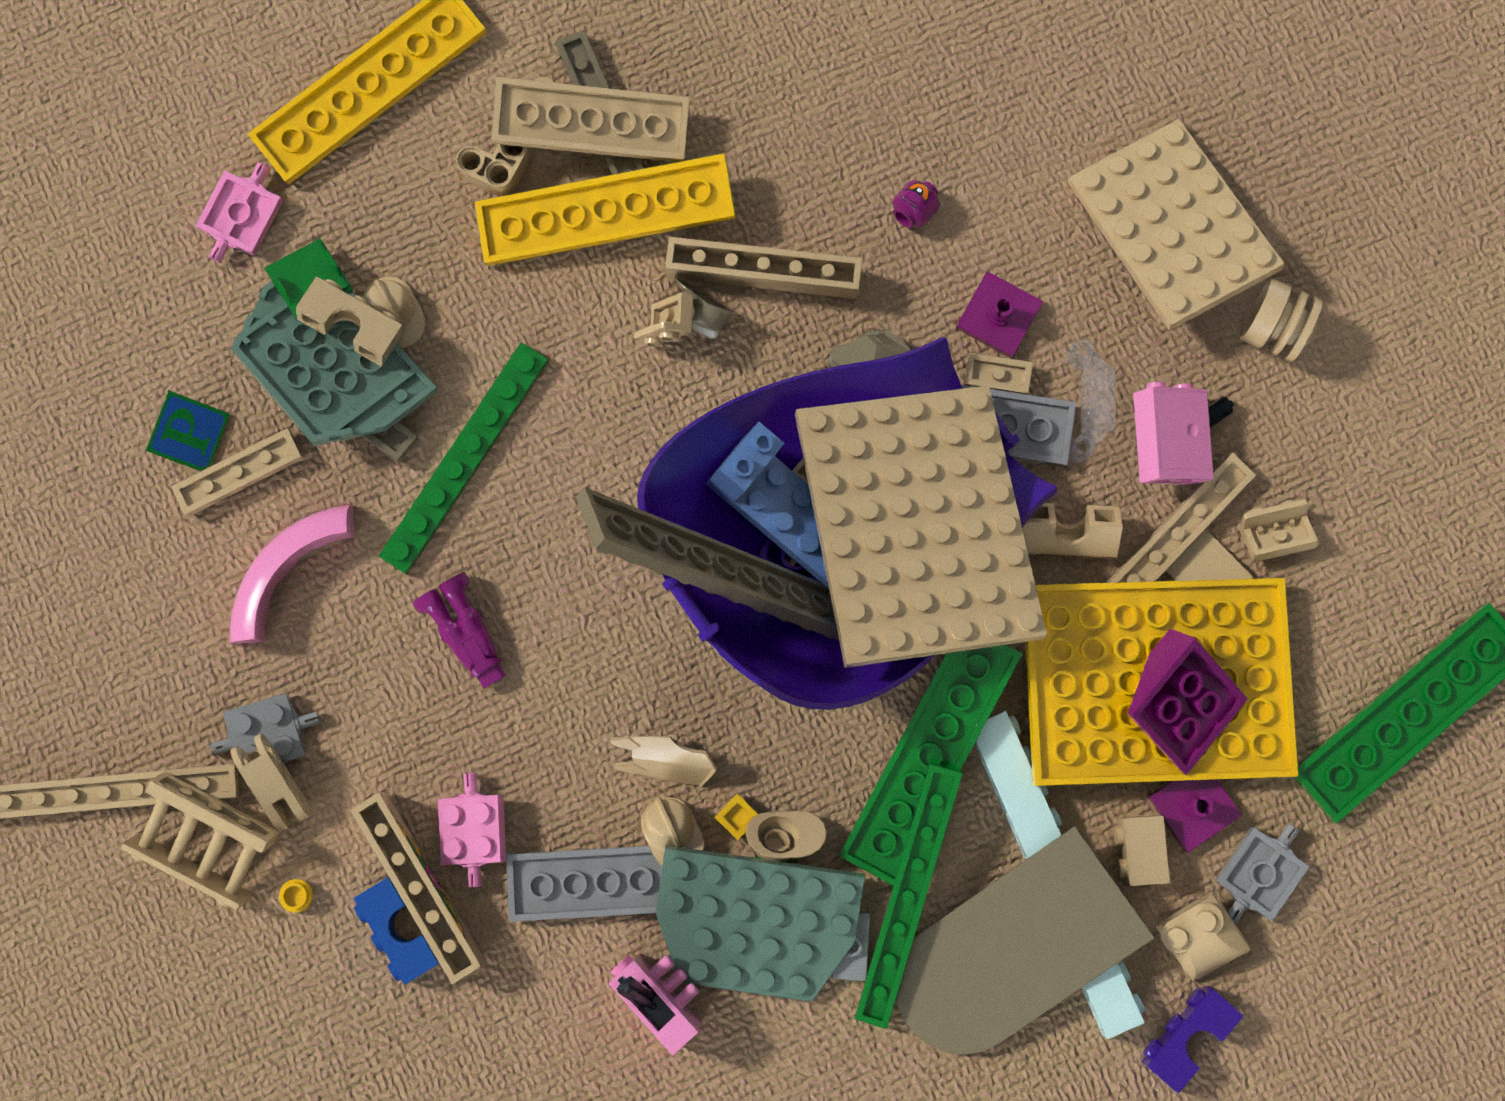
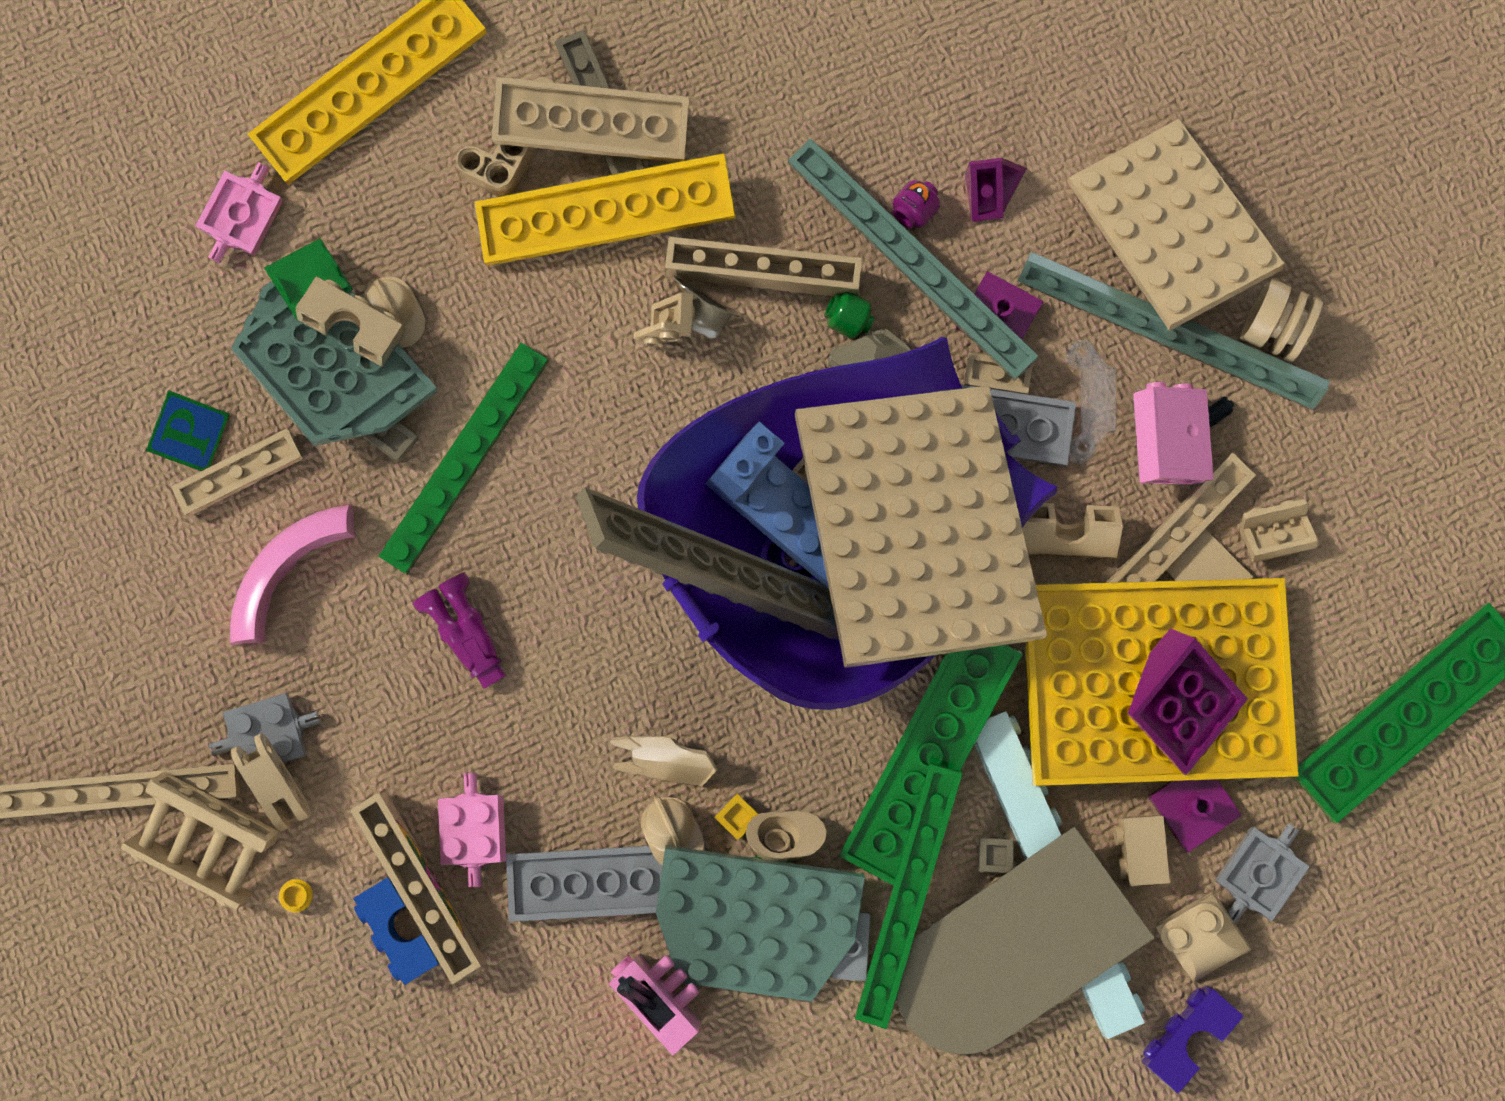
none -> sand green plate [788,138,1039,381]
none -> green head [824,292,874,339]
none -> magenta slope [965,158,1027,222]
none -> dark tan plate [978,838,1014,873]
none -> sand green plate [1018,252,1330,410]

